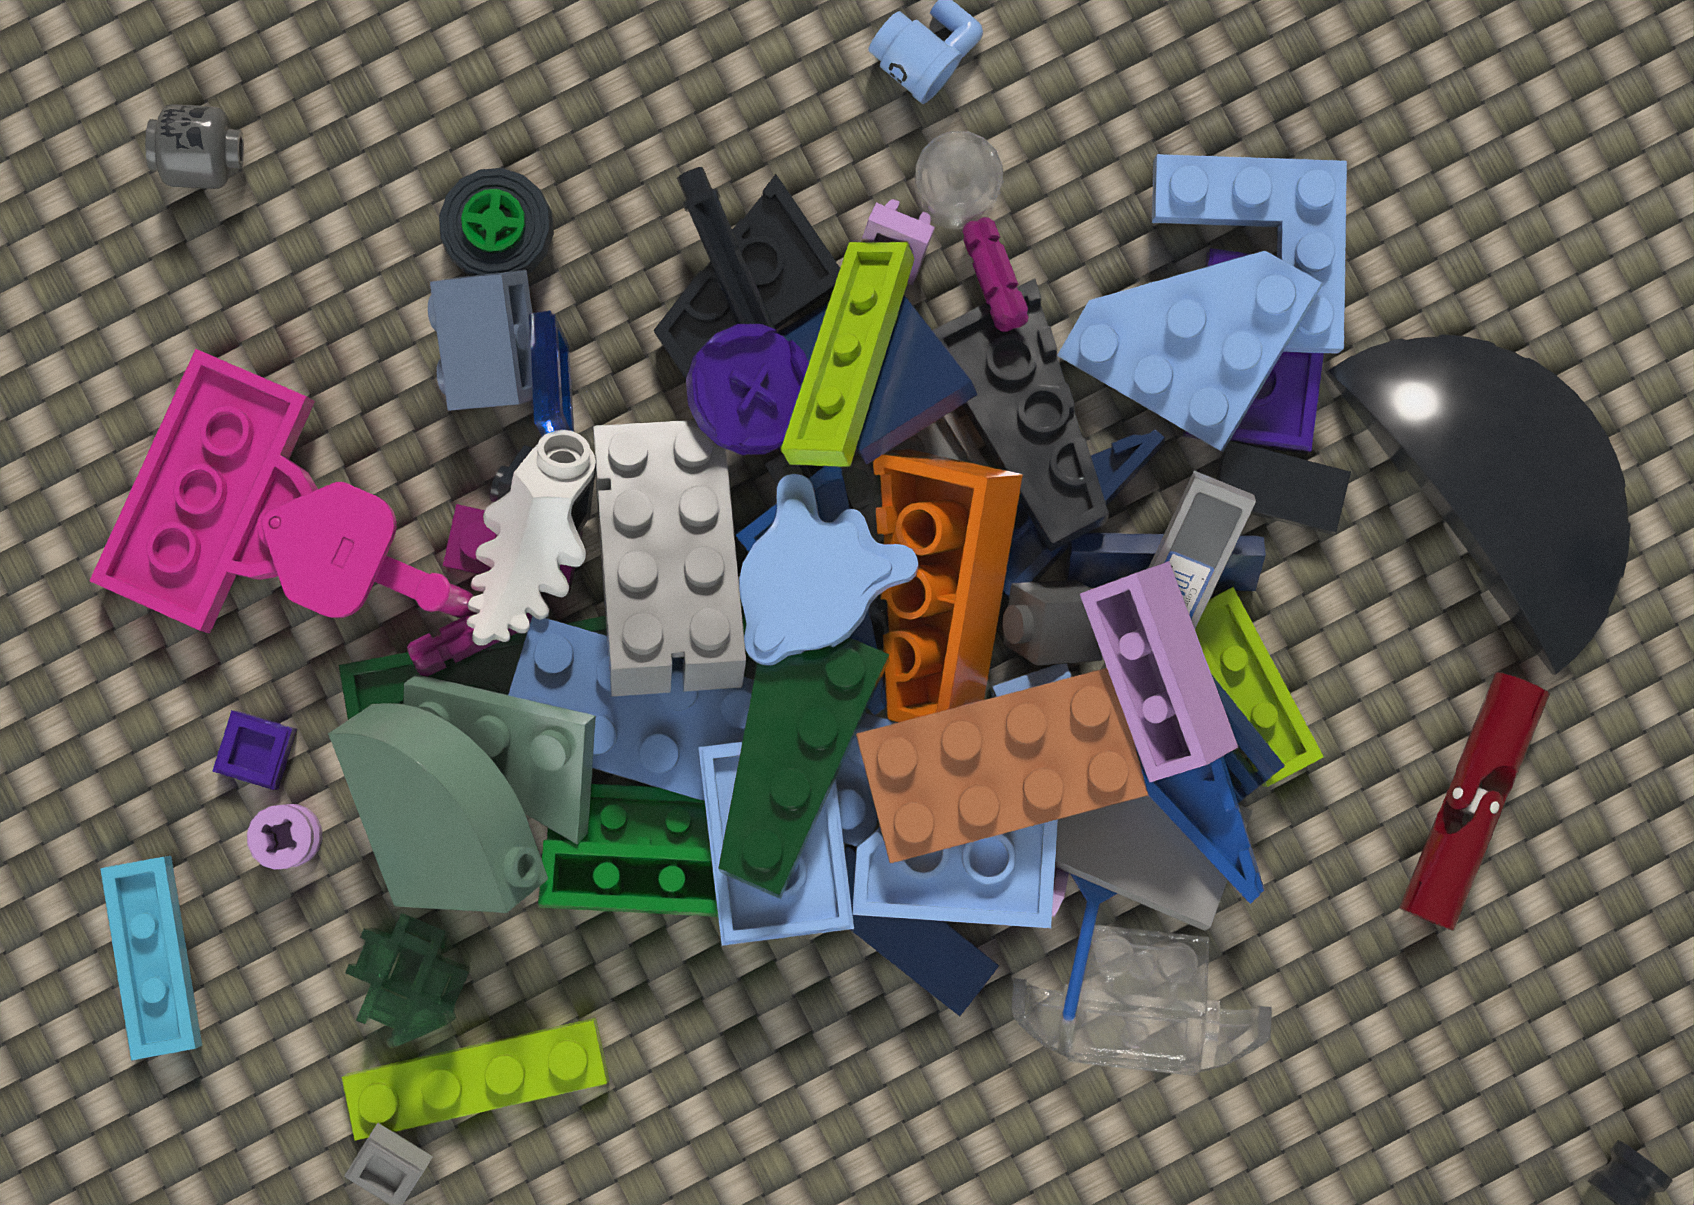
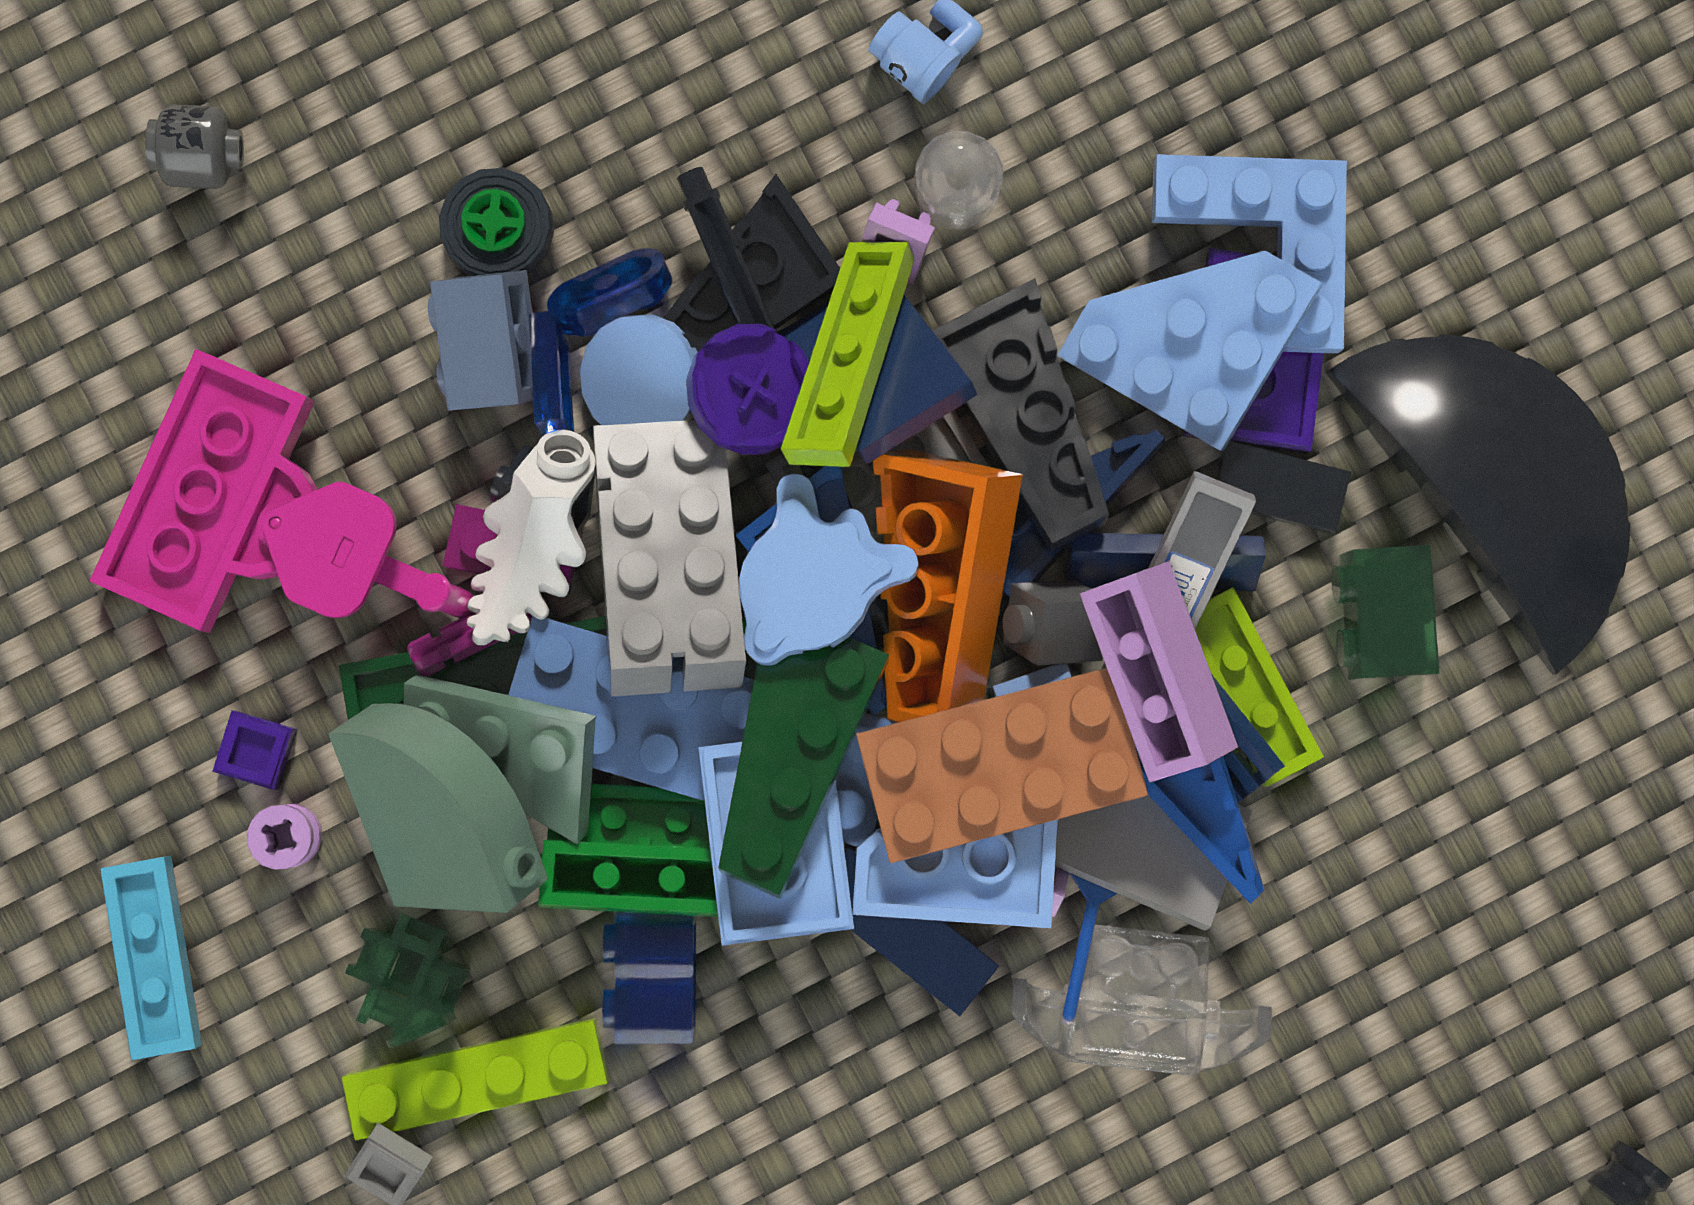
magenta axle [962,217,1028,332] -> none
dark red piece [1399,672,1550,931] -> none
none -> clear blue plate [547,248,673,337]
none -> light blue tile [580,314,697,425]
none -> clear blue brick [602,912,697,1044]
none -> clear green brick [1331,545,1440,680]

